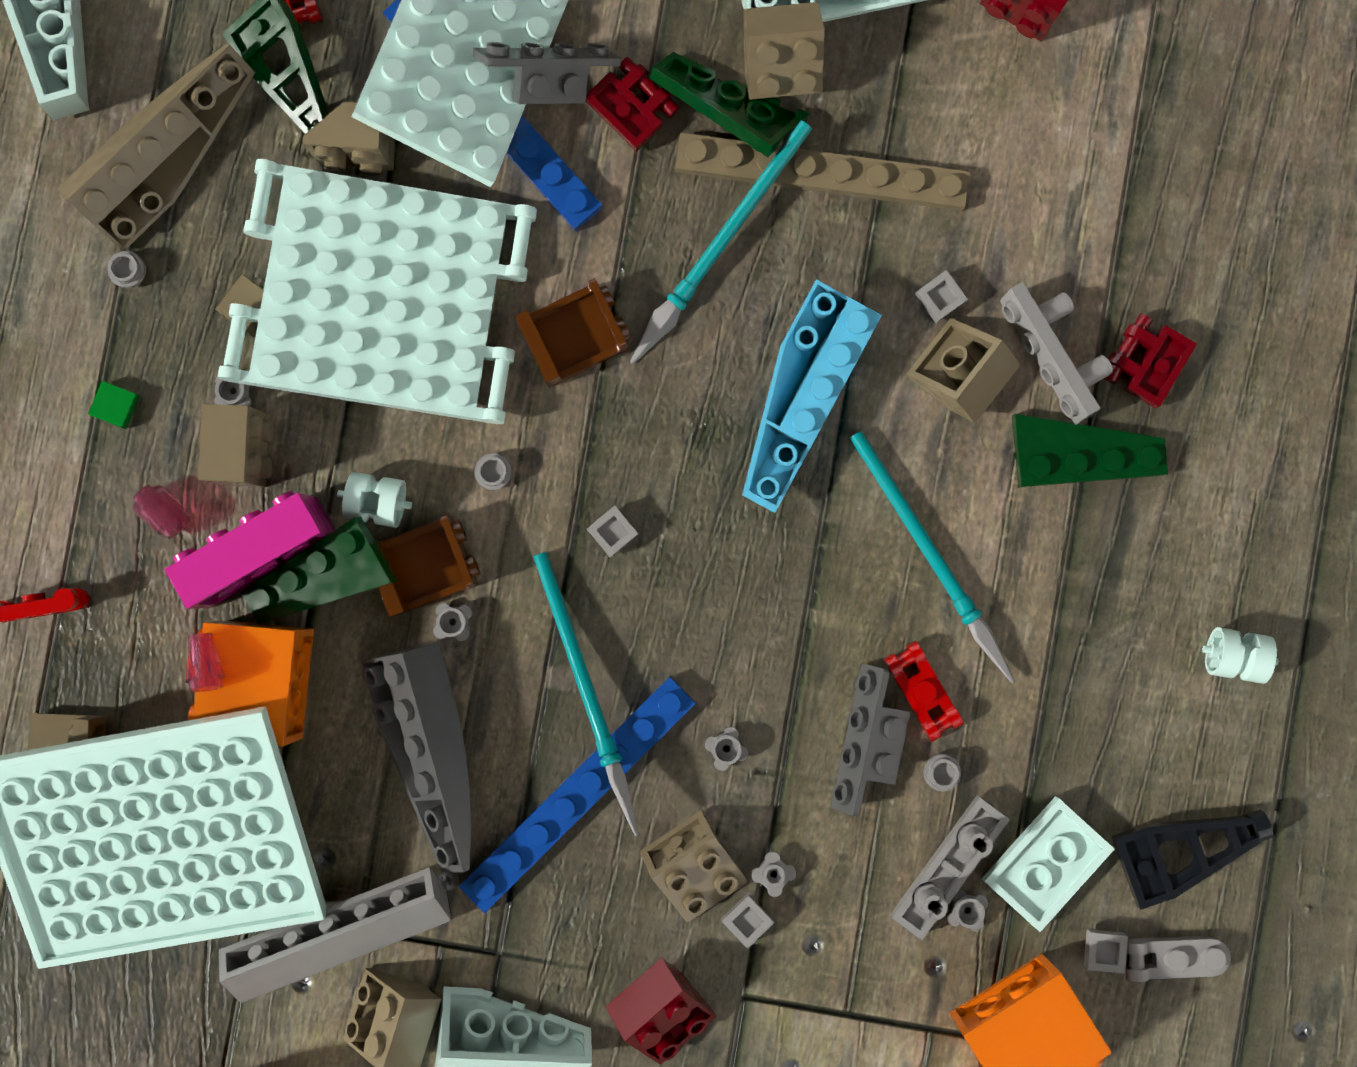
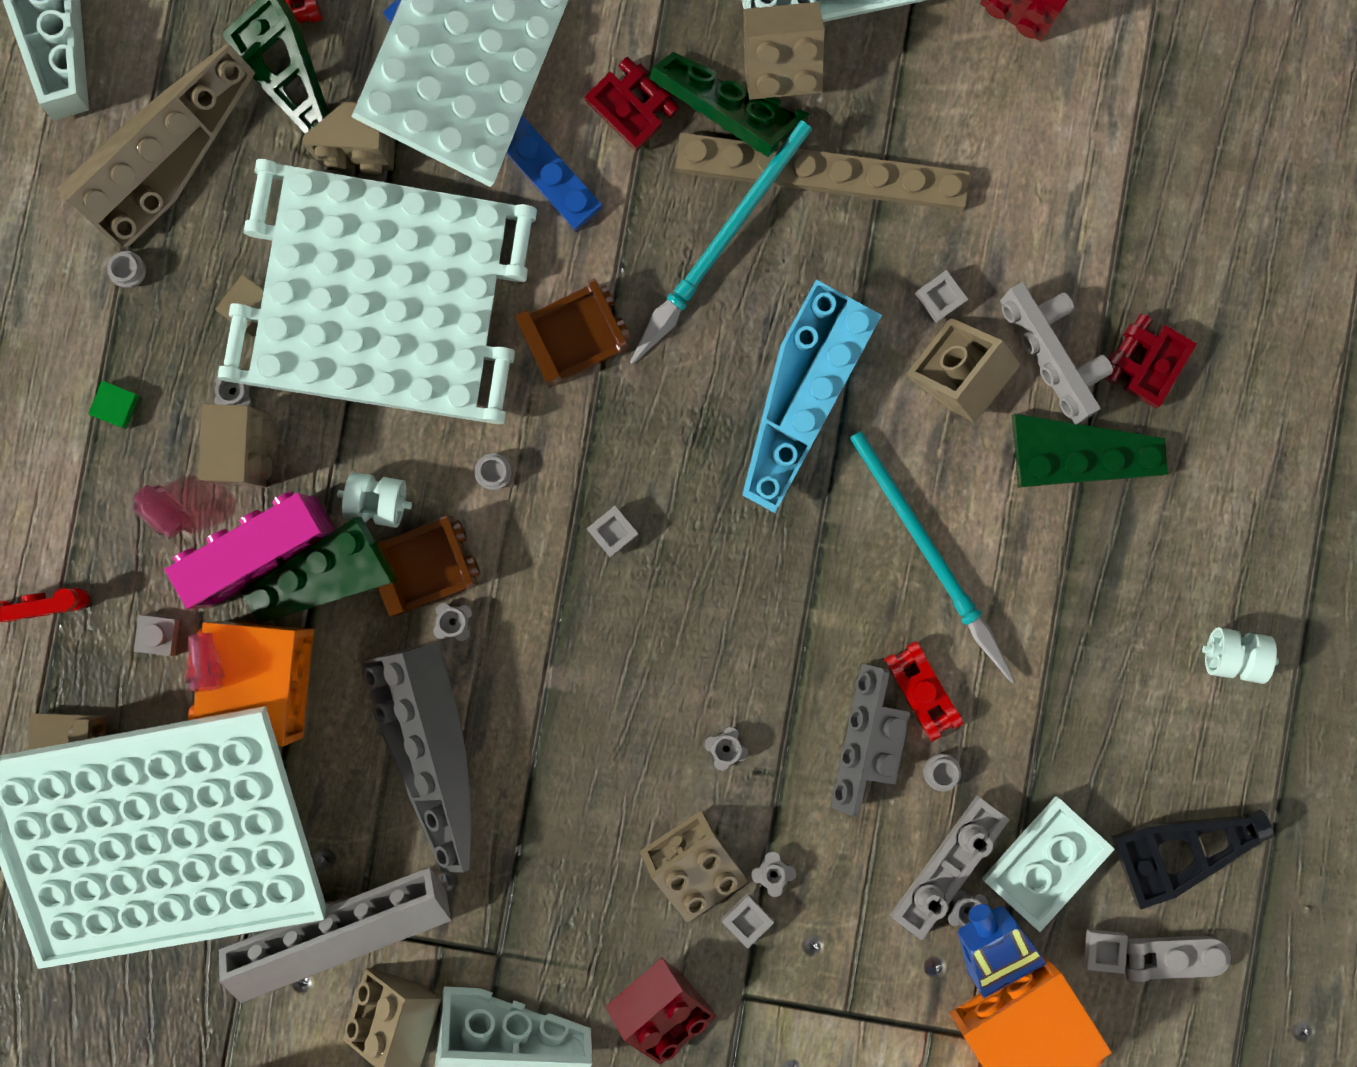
blue plate [459,676,696,914] -> none
dark grey bracket [473,42,621,104] -> none
teal piece [533,552,638,836] -> none
none -> light grey plate [133,615,180,656]
none -> blue torso [957,904,1046,998]

